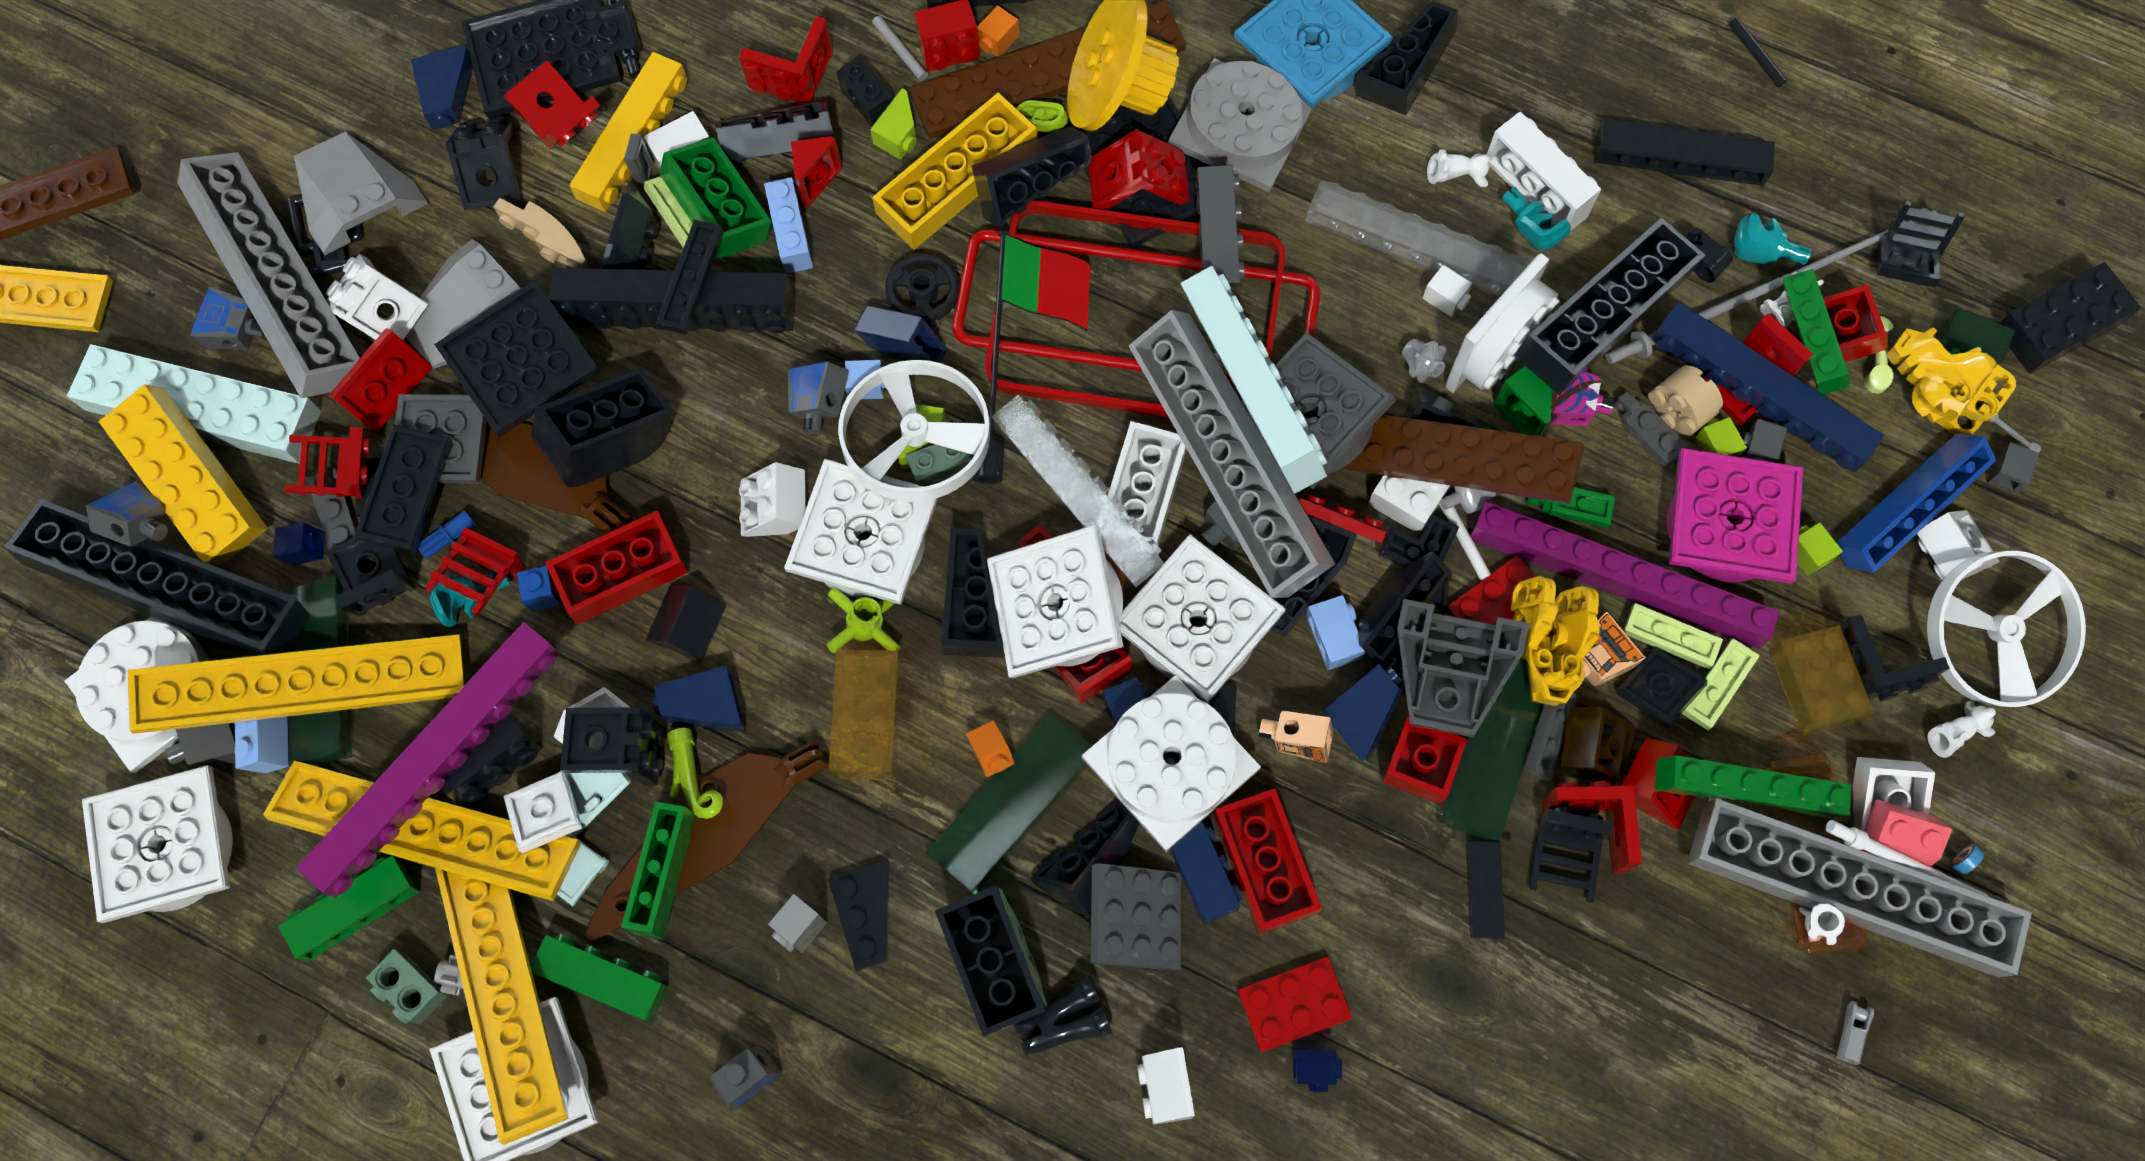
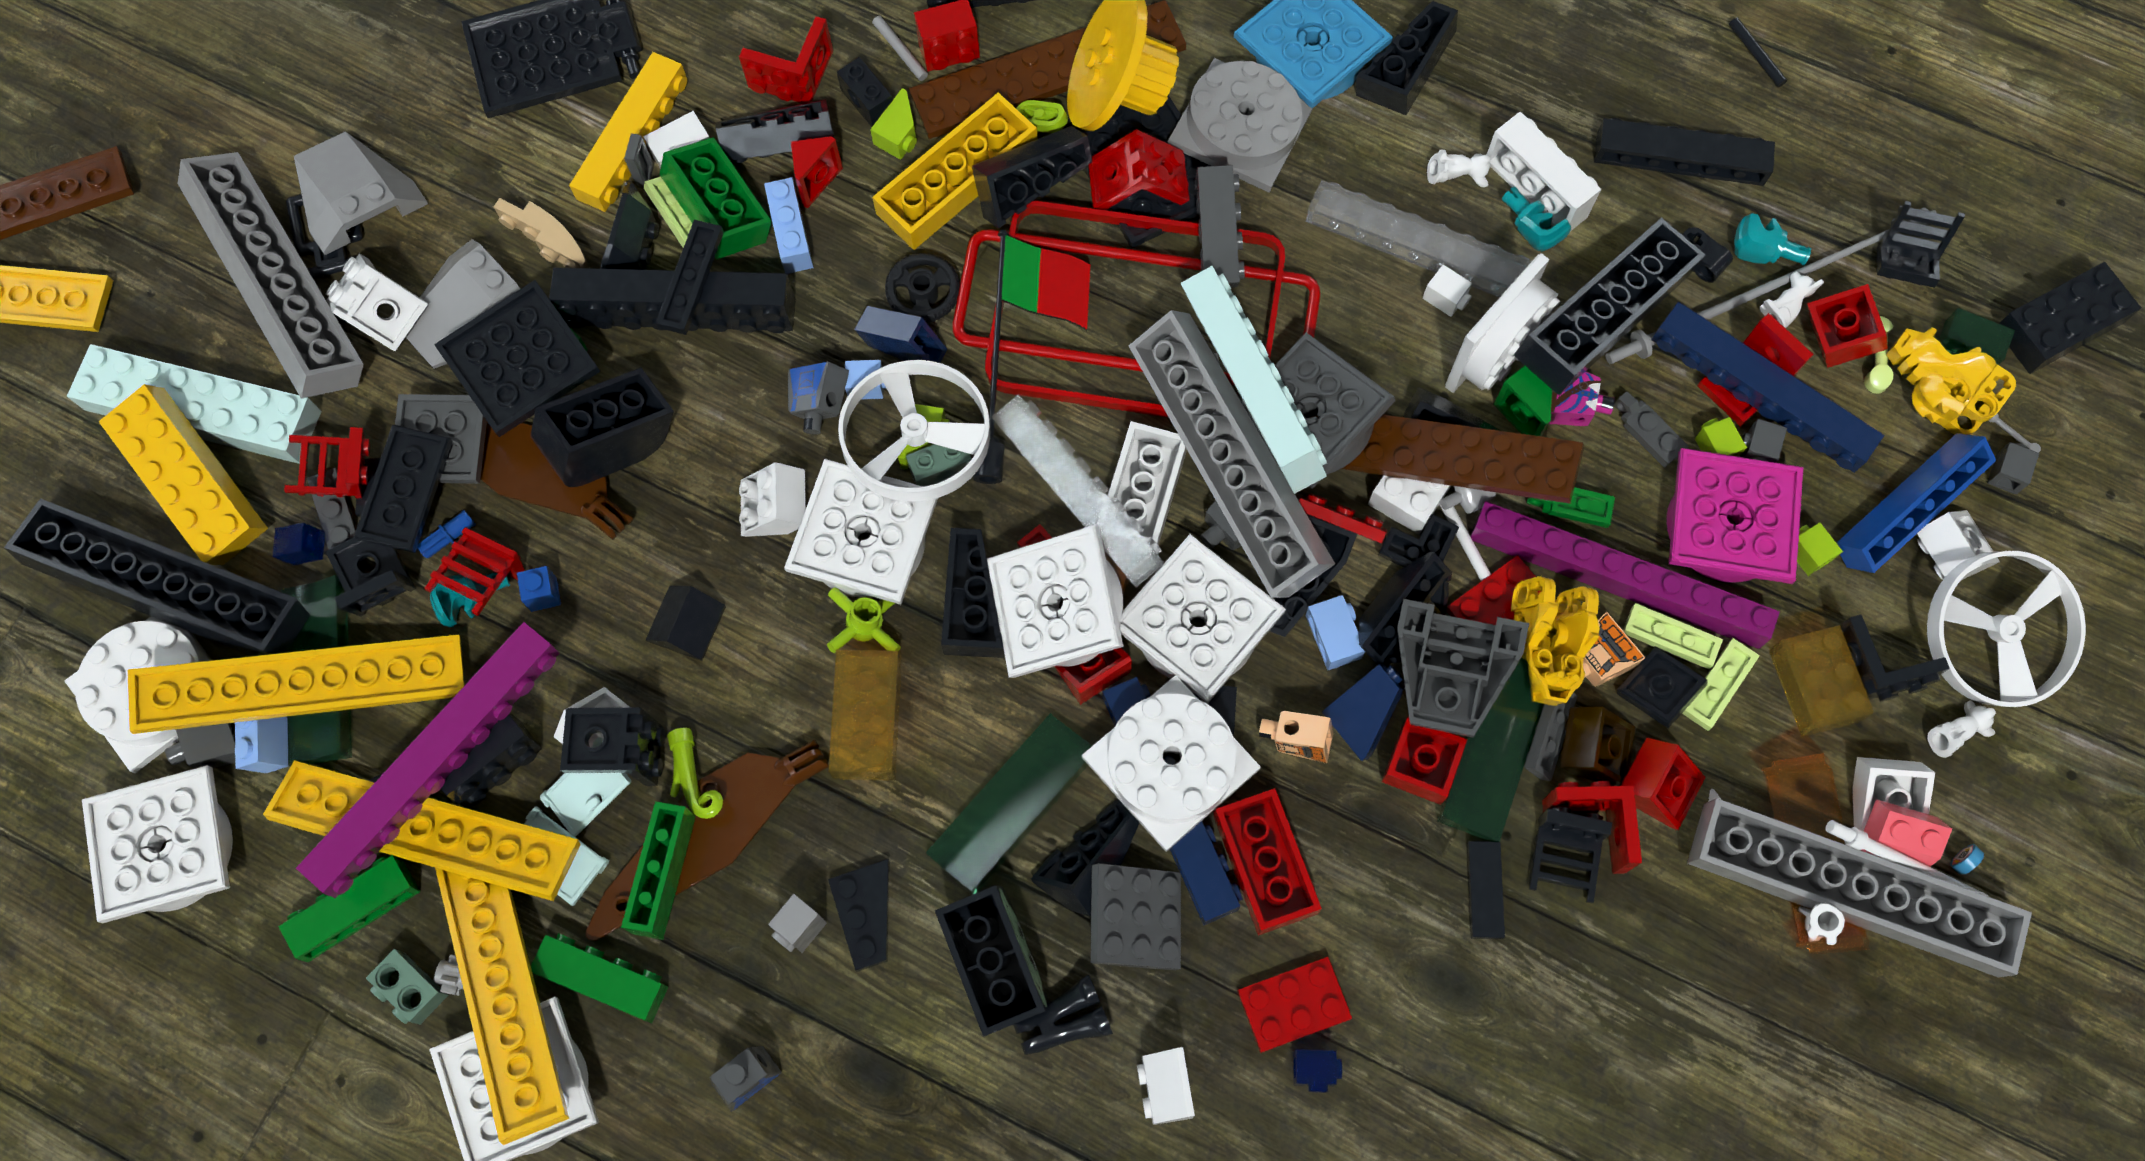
dark grey torso [86,481,168,546] -> none
dark grey torso [190,287,266,350] -> none
red plate [328,328,432,434] -> none
dark blue slope [410,45,473,130] -> none
black bracket [445,116,522,210] -> none
red bracket [504,60,600,150] -> none
white tile [504,771,583,854] -> none
red brick [545,510,689,625] -> none
dark blue slope [652,666,746,732] -> none
orange brick [966,720,1015,777] -> none
orange brick [977,5,1020,58] -> none
light grey rock [1402,339,1447,383] -> none
tan brick [1648,365,1723,435] -> none
green arch [1655,755,1851,818] -> none
green brick [1782,268,1850,395] -> none
light grey bar [1836,1001,1874,1065] -> none

